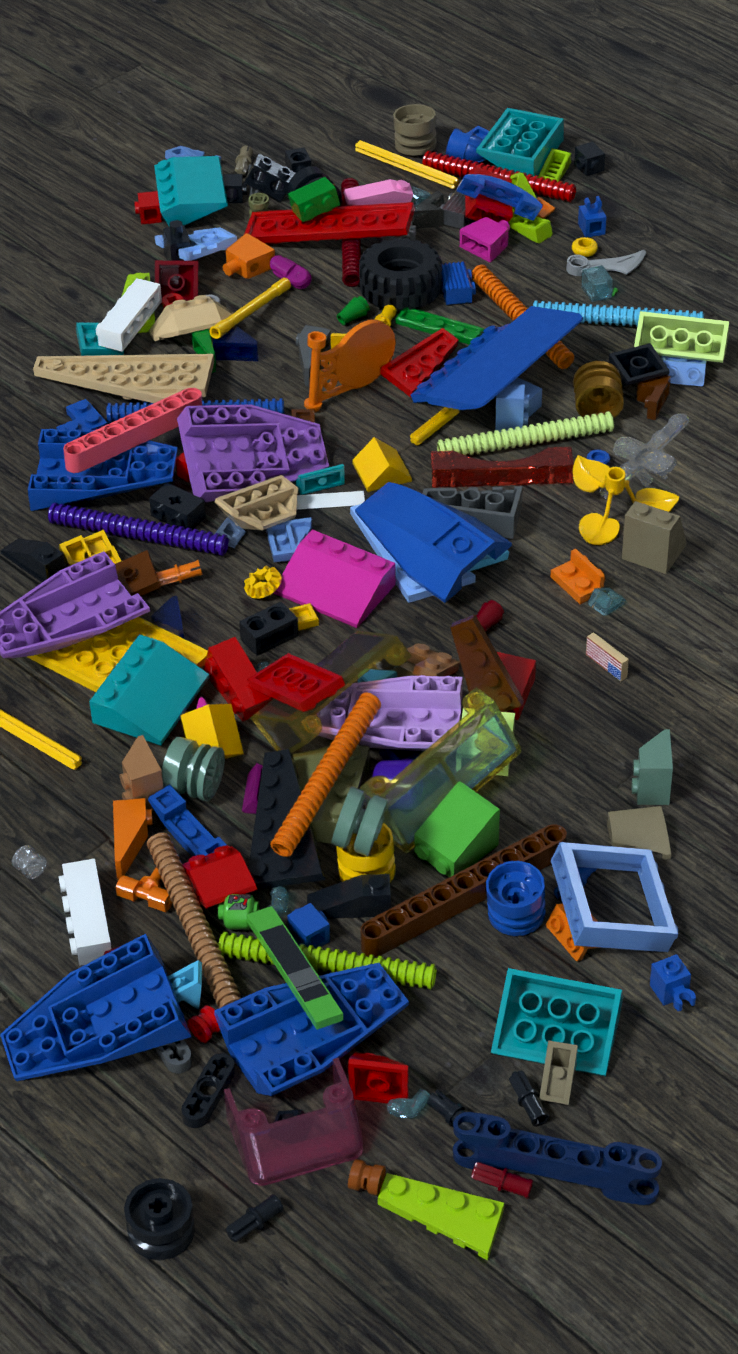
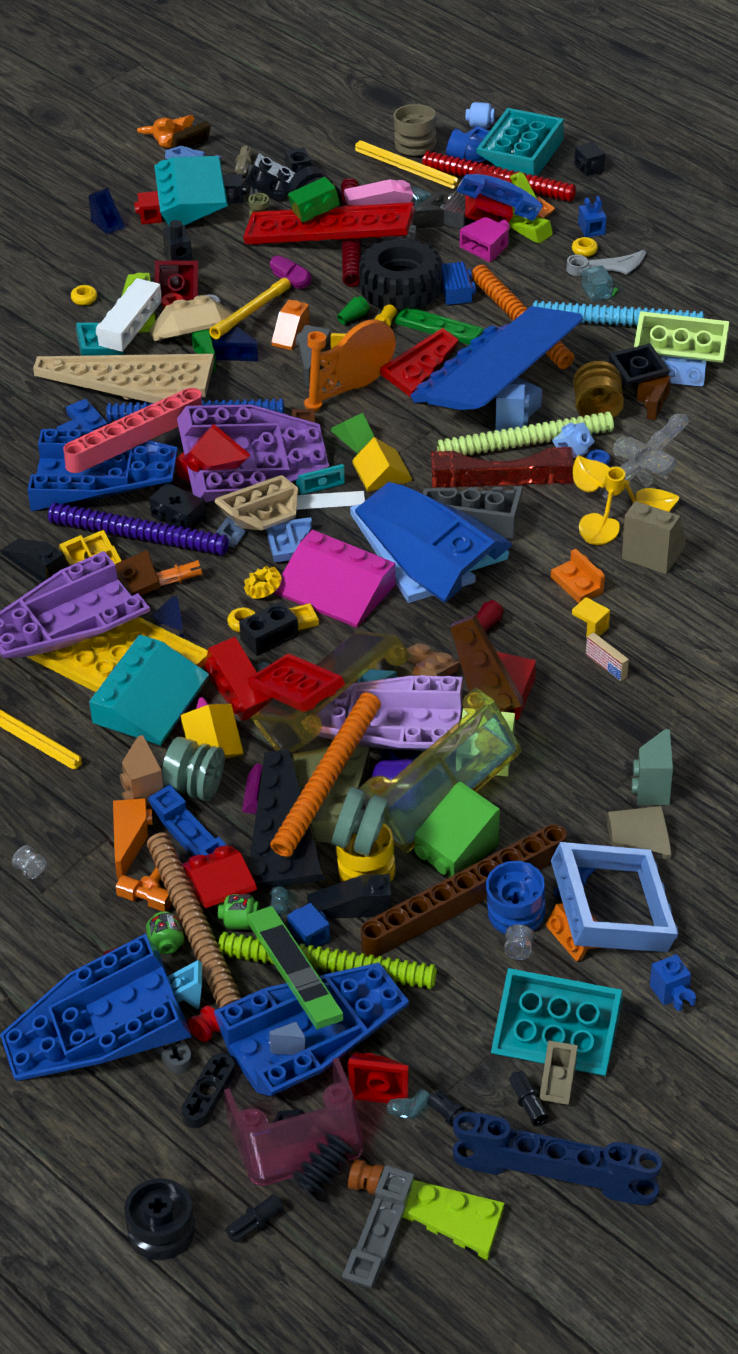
white brick [58,859,111,966] -> none
light blue wing [155,227,237,261] -> none
orange torso [223,233,275,279] -> none
yellow axle [410,407,460,446] -> none
dark red axle [471,1162,533,1199] -> none
lime slope [539,148,571,182] -> none
clear light blue slope [588,588,626,616] -> none
none -> yellow piece [71,285,97,306]
none -> clear blue slope [89,188,125,234]
none -> orange animal [137,115,194,148]
none -> bright green head [146,911,184,954]
none -> dark brown plate [171,121,210,149]
none -> red slope [182,424,250,473]
none -> yellow piece [227,607,255,632]
none -> sand blue slope [269,1022,305,1055]
none -> slope [271,299,310,350]
none -> black piece [292,1133,359,1201]
none -> bright green slope [331,413,374,454]
none -> dark grey slope [342,1165,415,1289]
none -> light blue head [465,102,495,129]
none -> clear wheel [504,924,534,960]
none -> light blue brick [552,422,595,460]
none -> yellow panel [572,597,610,637]

